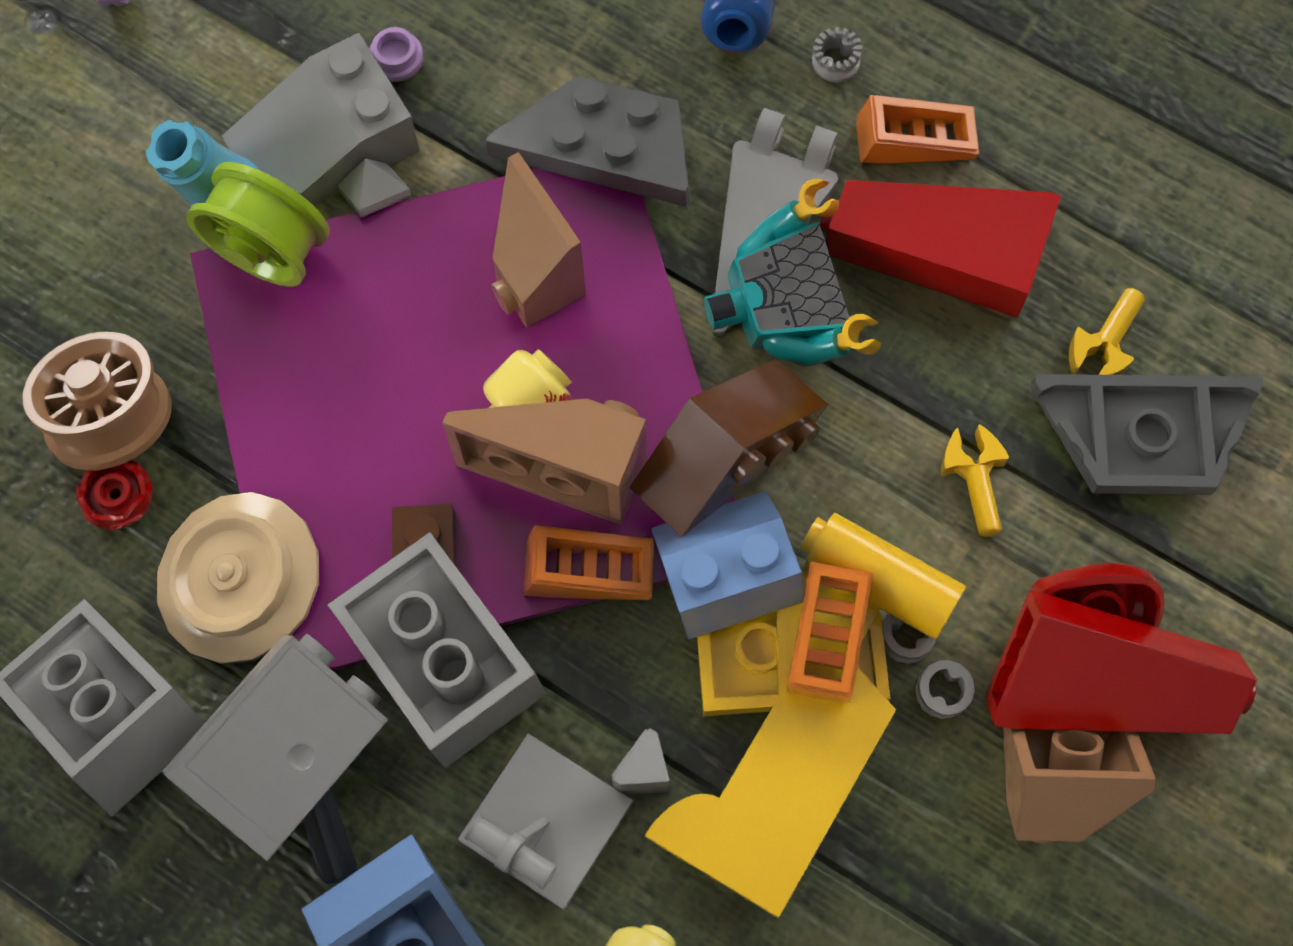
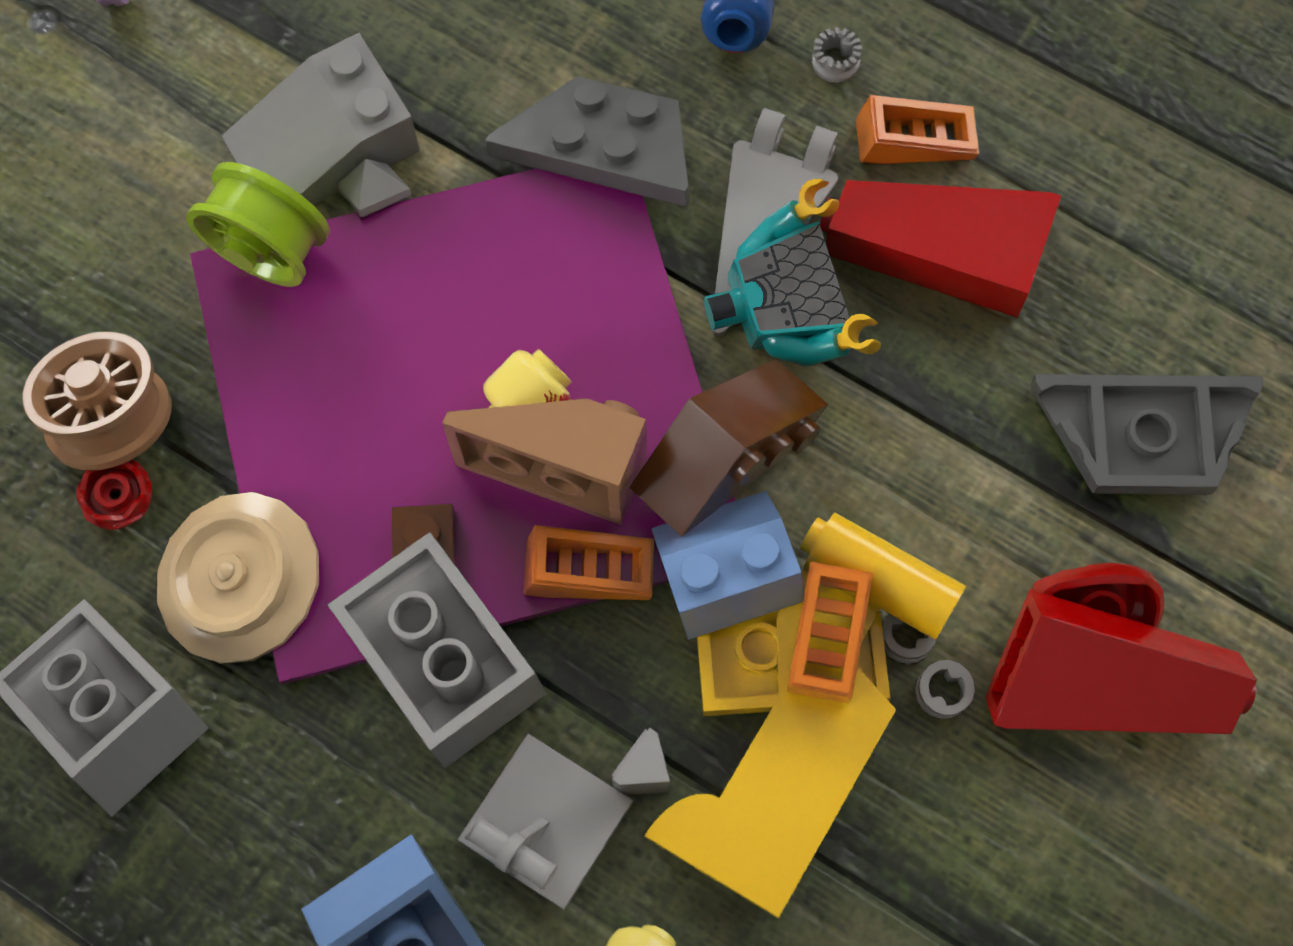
medium azure plant [146,120,259,206] -> none
light grey piece [162,634,388,884] -> none
lavender plate [369,27,423,82] -> none
medium nougat slope [491,152,586,328] -> none
yellow bar [941,425,1009,537] -> none
medium nougat slope [1004,728,1156,844] -> none
yellow bar [1069,288,1145,375] -> none

